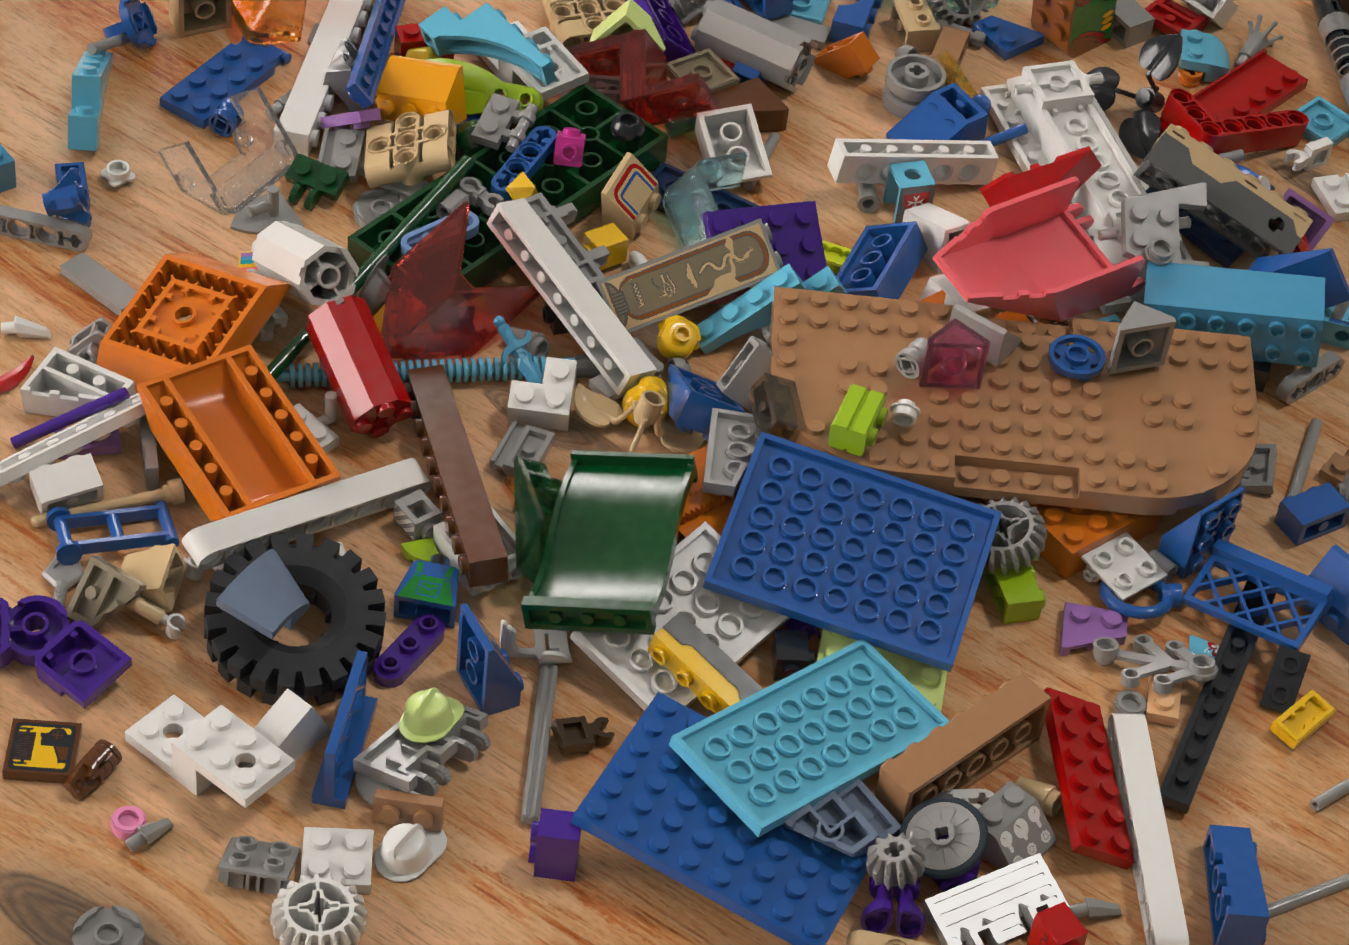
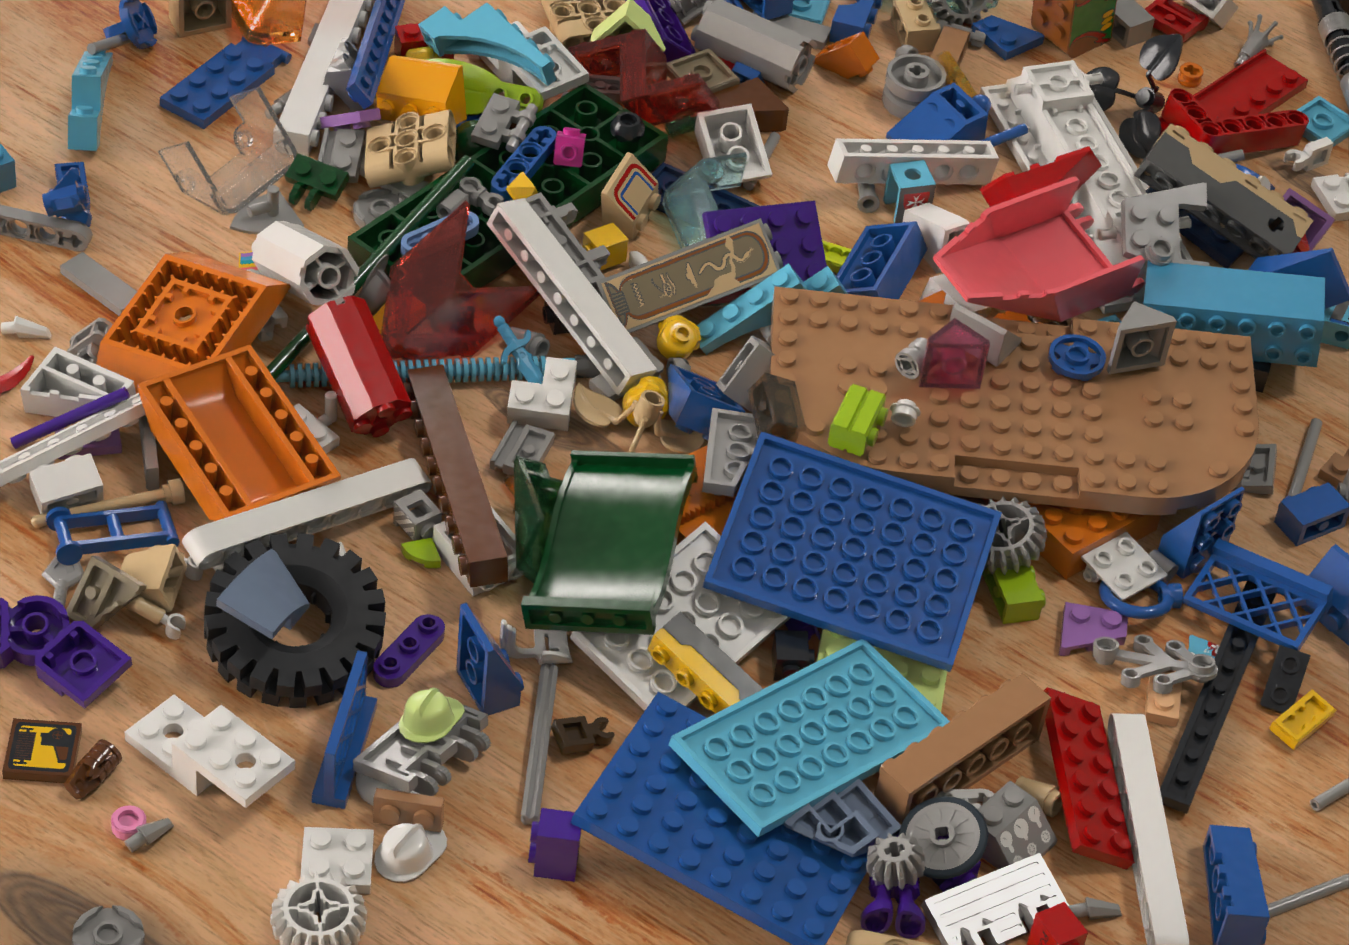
white plate [101,160,136,187] -> none
blue wheel [208,98,246,137] -> none
light grey hinge [217,836,301,895] -> none
white slope [239,688,331,768] -> none
blue torso [394,554,459,628] -> none
light grey tile [1113,690,1147,715] -> none
medium azure slope [1179,29,1230,82] -> none
light grey beam [1276,351,1345,404] -> none

